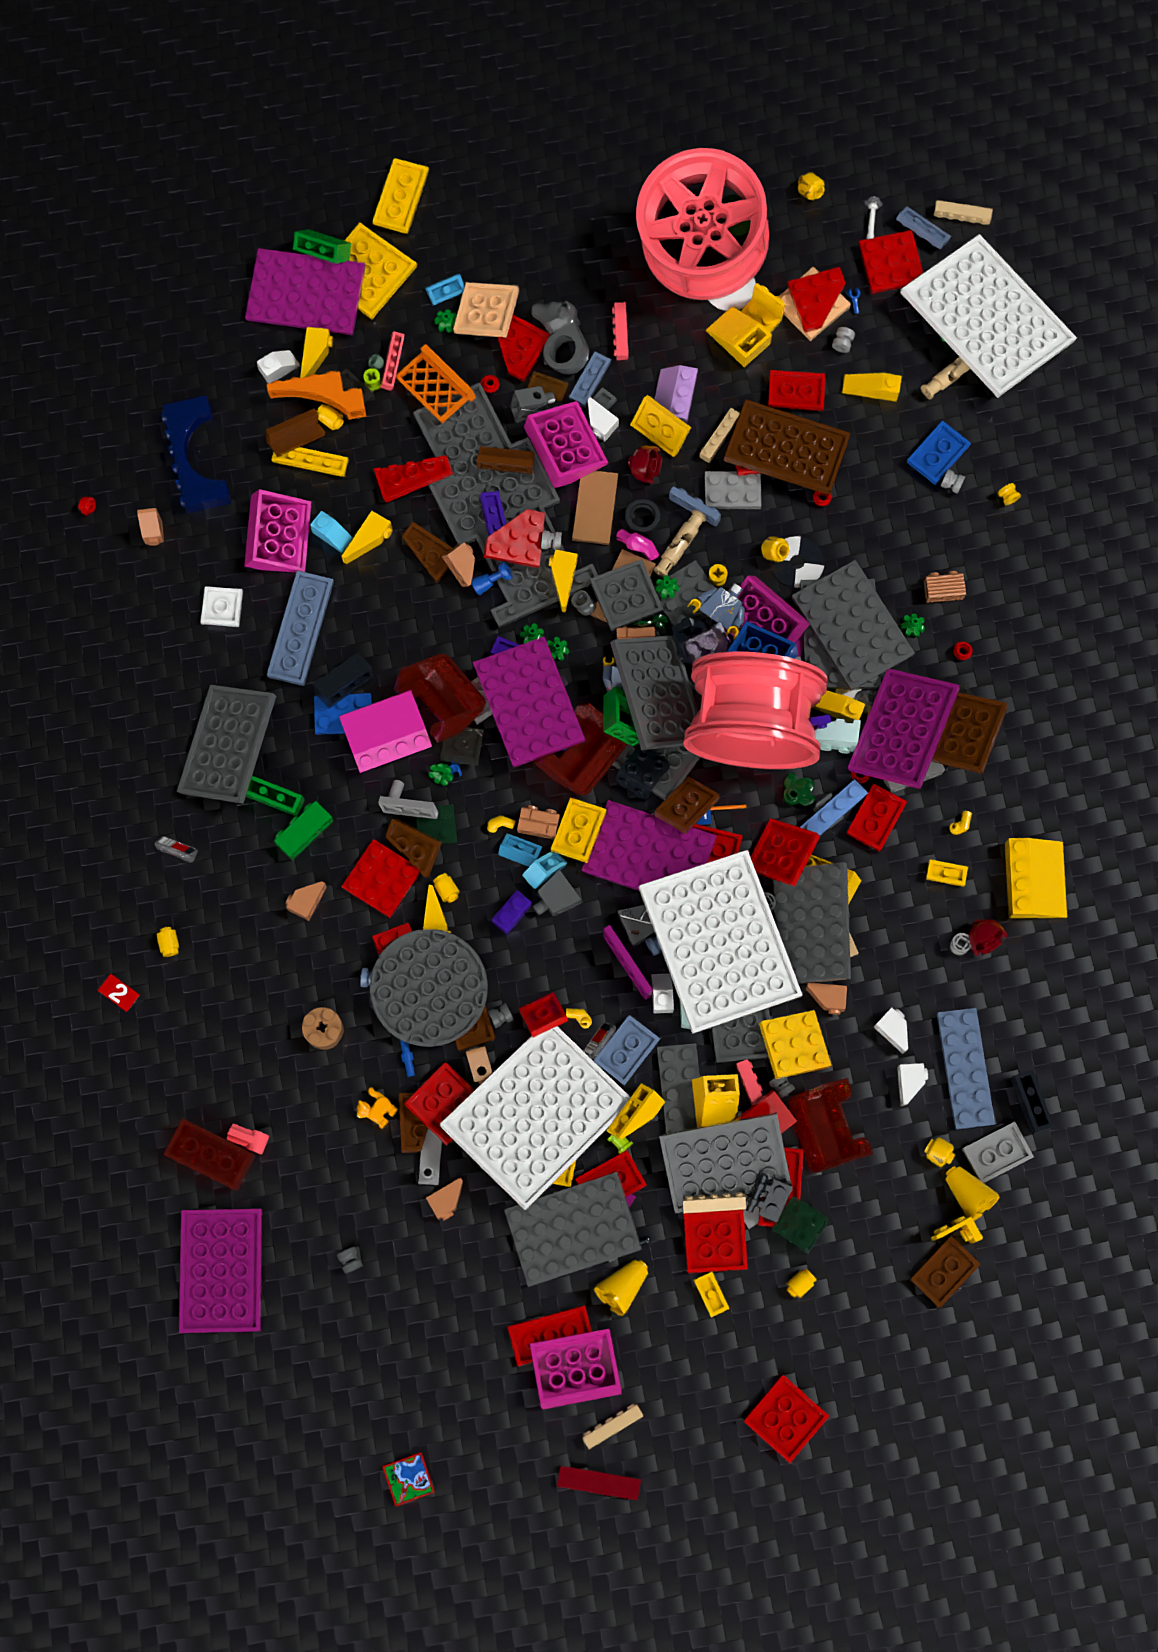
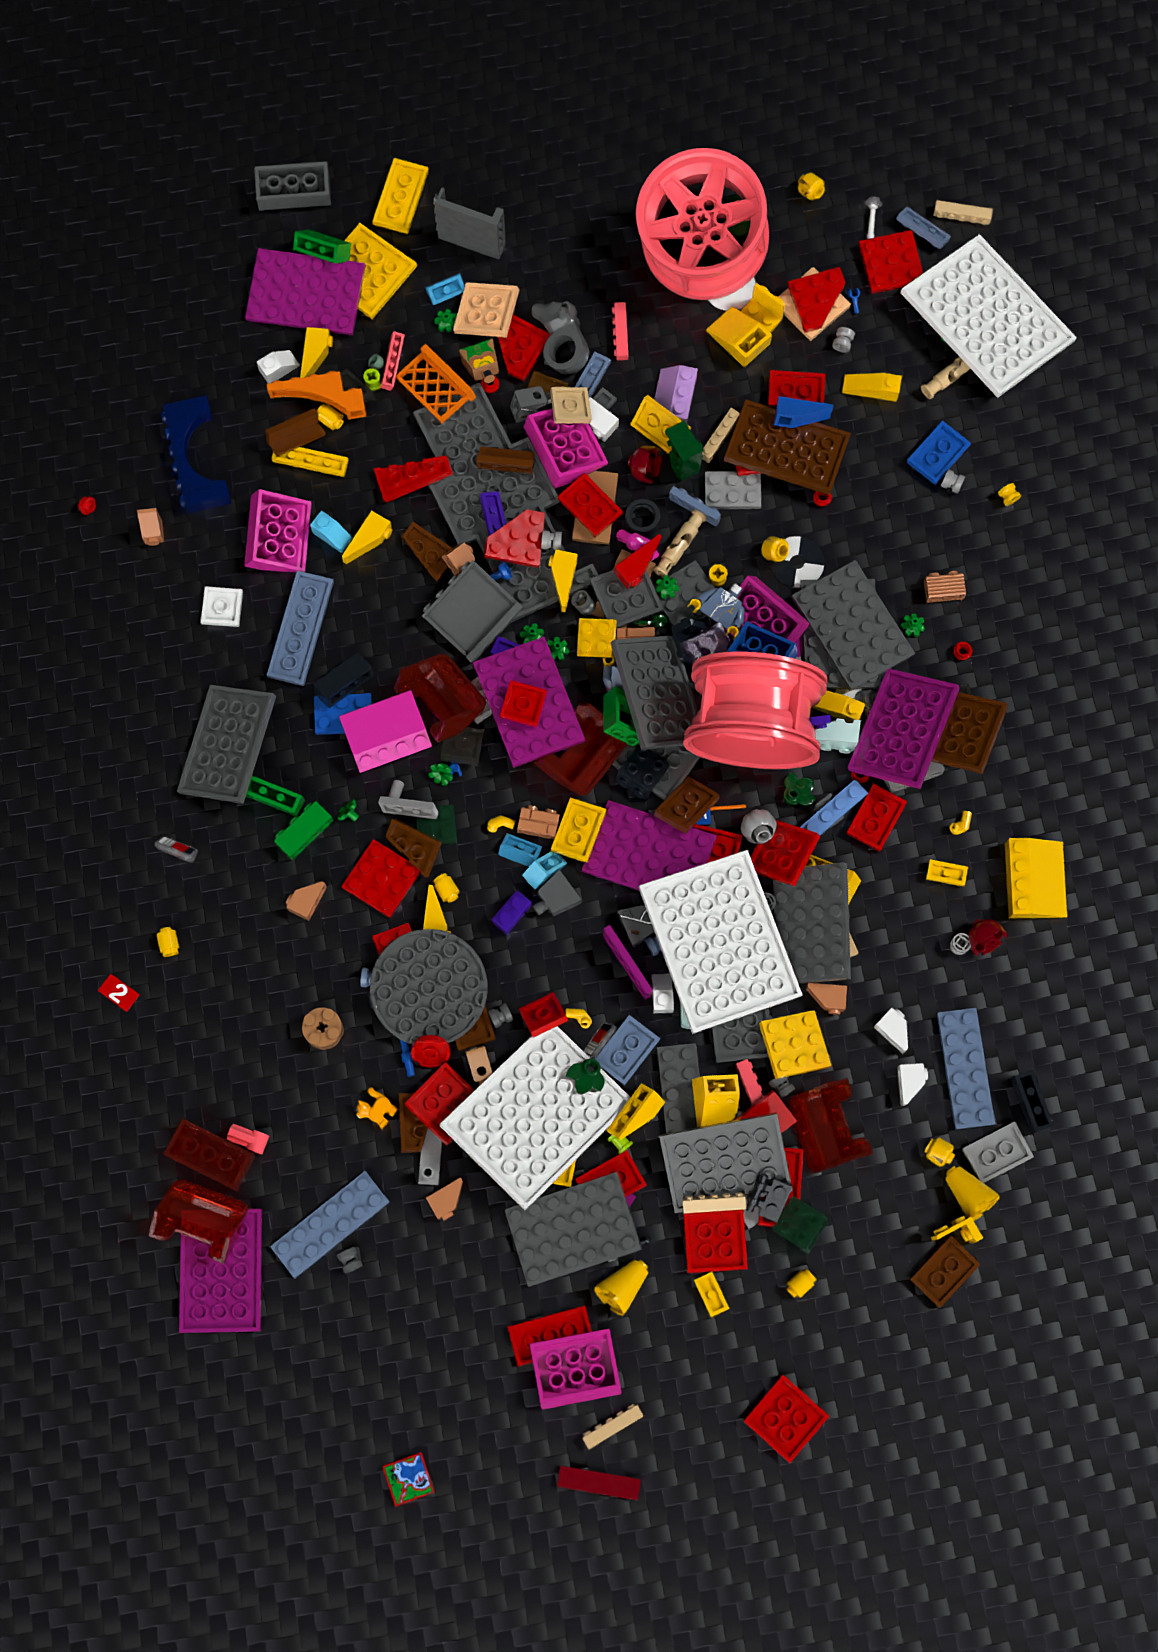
none -> clear red windscreen [149,1180,248,1264]
none -> dark grey brick [255,162,331,210]
none -> sand blue plate [270,1171,390,1278]
none -> green plant [337,799,359,821]
none -> red tile [411,1035,451,1068]
none -> dark grey panel [422,561,524,663]
none -> dark grey panel [433,188,505,260]
none -> torso [459,339,499,383]
none -> red plate [500,680,547,728]
none -> tan plate [550,387,592,423]
none -> red plate [557,473,623,538]
none -> dark green plate [566,1058,605,1095]
none -> yellow plate [577,618,617,658]
none -> red slope [614,534,662,589]
none -> dark green wedge [665,420,704,482]
none -> light grey plant [740,809,777,844]
none -> blue slope [774,396,833,428]

